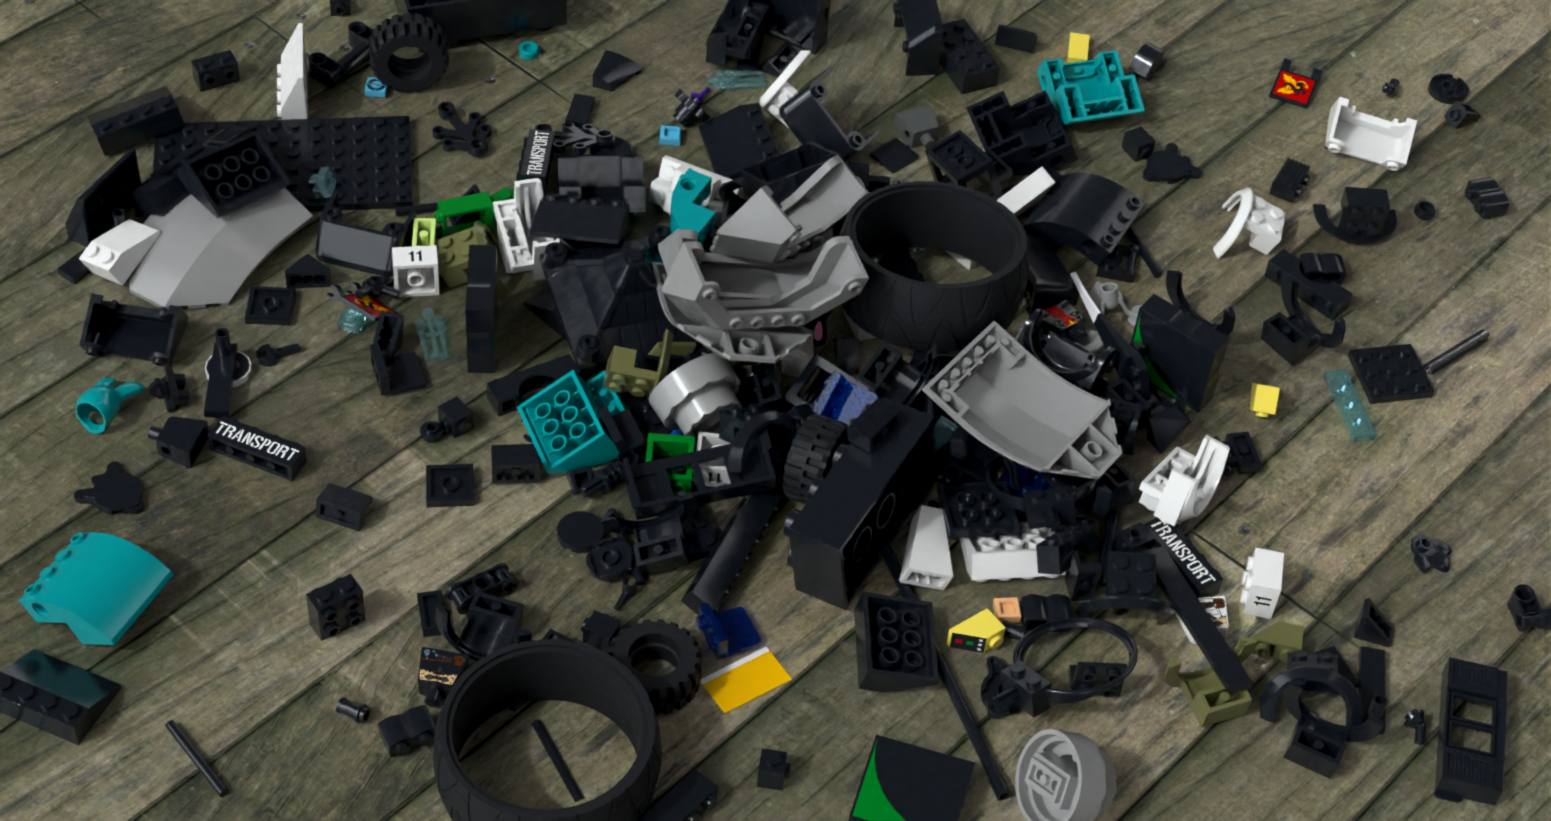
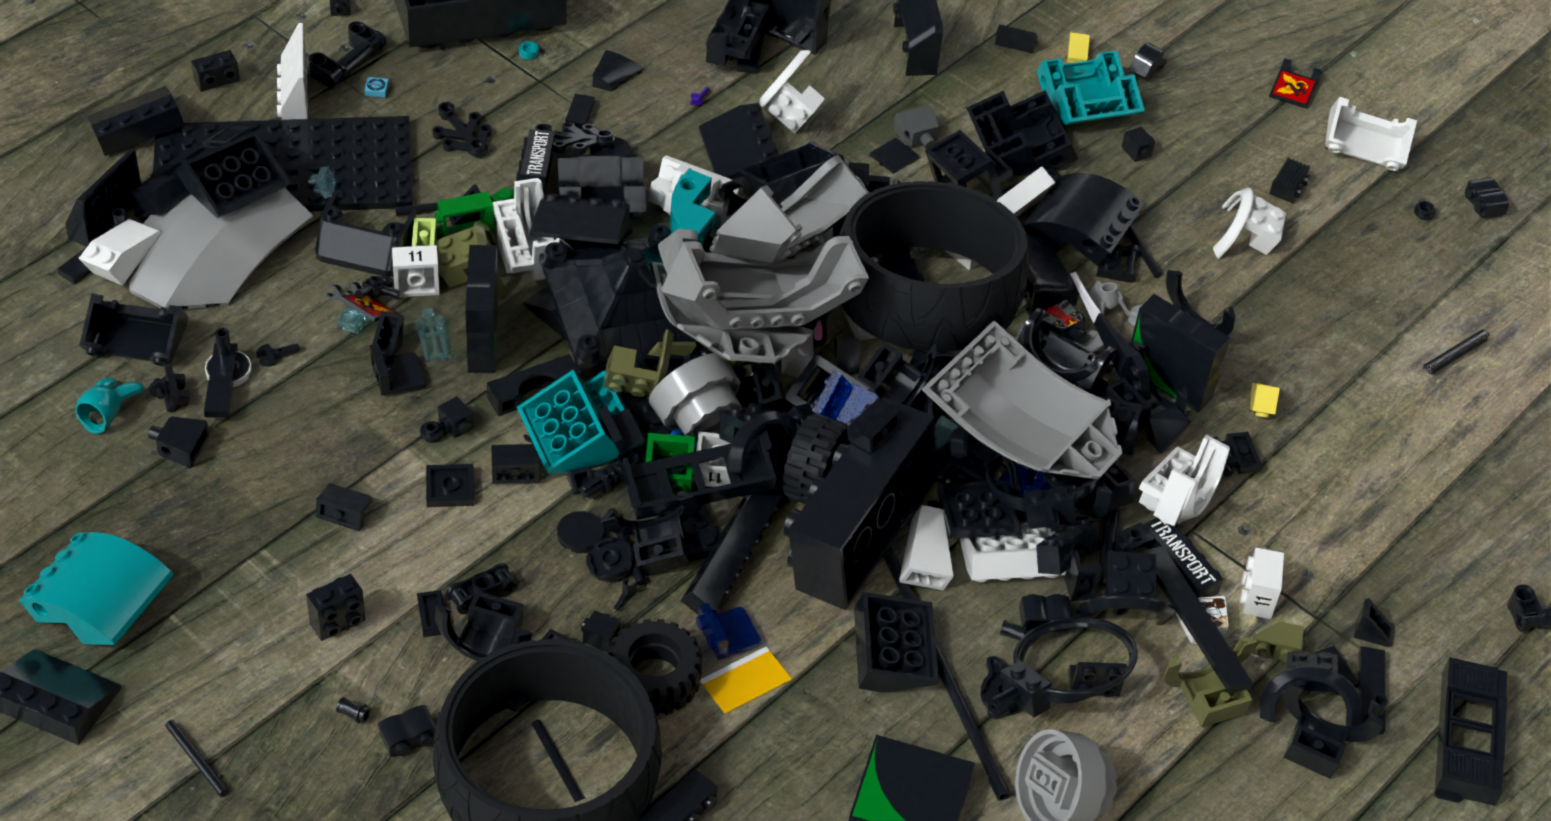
black tile [74,461,144,515] -> none
black brick [208,416,307,482] -> none
black tile [245,286,296,326] -> none
black slope [285,254,332,288] -> none
black tyre [369,13,449,92] -> none
torso [418,647,469,707] -> none
medium azure tile [659,125,682,146] -> none
black plant [673,89,710,127] -> none
clear light blue piece [707,70,765,90] -> none
black brick [757,748,791,791] -> none
black slope [760,41,798,78] -> none
black windscreen [779,67,880,162] -> none
black brick [939,19,1000,94] -> none
light yellow slope [947,608,1006,653] -> none
light nougat plate [993,597,1021,623] -> none
black tile [1142,143,1202,184] -> none
black piece [1261,276,1346,365] -> none
black arch [1264,249,1353,321] -> none
black brick [1299,252,1346,285] -> none
black piece [1313,187,1397,244] -> none
clear light blue tile [1323,369,1376,442] -> none
black plate [1348,344,1434,404] -> none
black arm [1382,79,1400,97] -> none
black plate [1404,709,1426,745] -> none
black plate [1411,535,1452,573] -> none
black tile [1428,74,1469,104] -> none
black bracket [1444,101,1481,128] -> none

